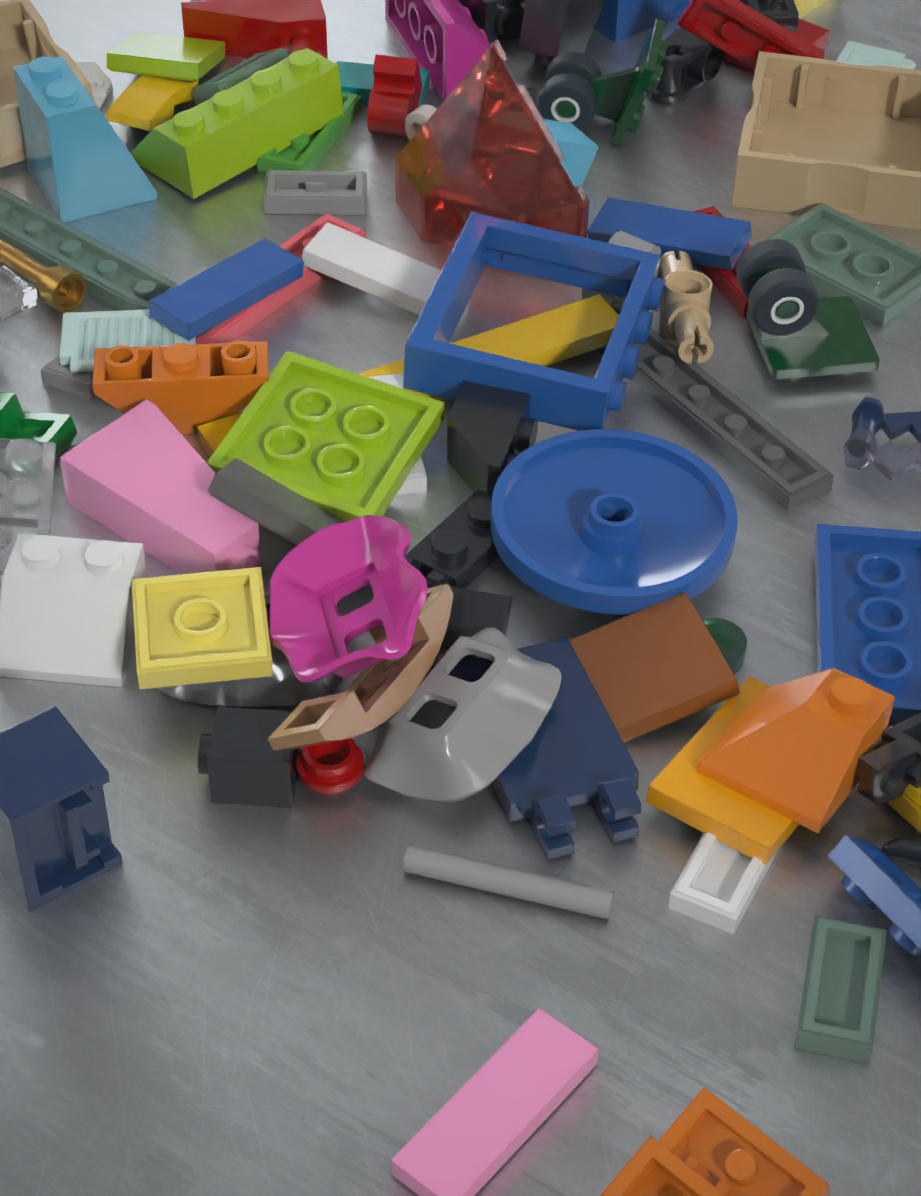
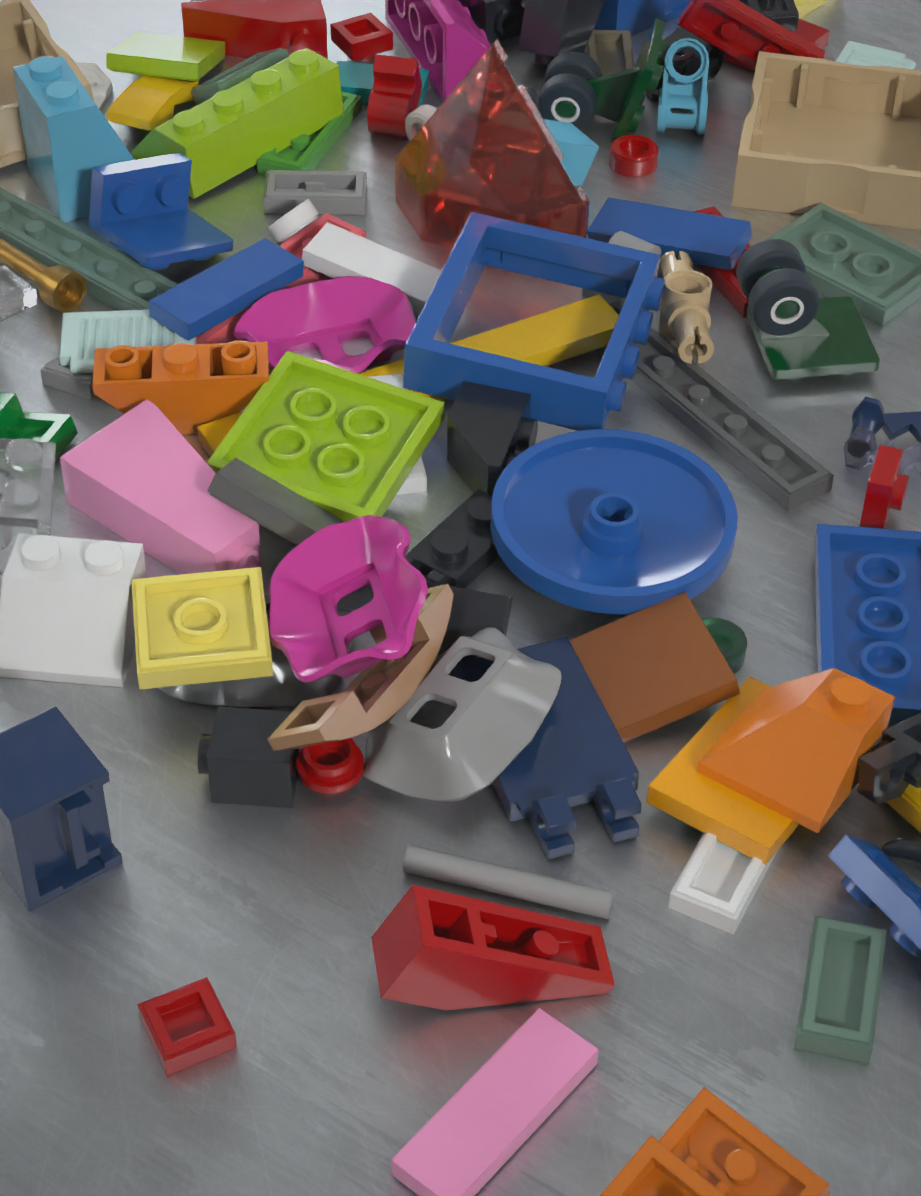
none -> blue bracket [89,153,234,270]
none -> red tile [137,977,237,1076]
none -> dark pink piece [234,276,417,373]
none -> white tile [267,199,319,244]
none -> red plate [330,12,393,61]
none -> red slope [371,885,615,1011]
none -> dark tan tile [584,30,635,76]
none -> red tile [609,135,659,177]
none -> medium azure piece [656,38,709,136]
none -> red plate [859,445,909,529]

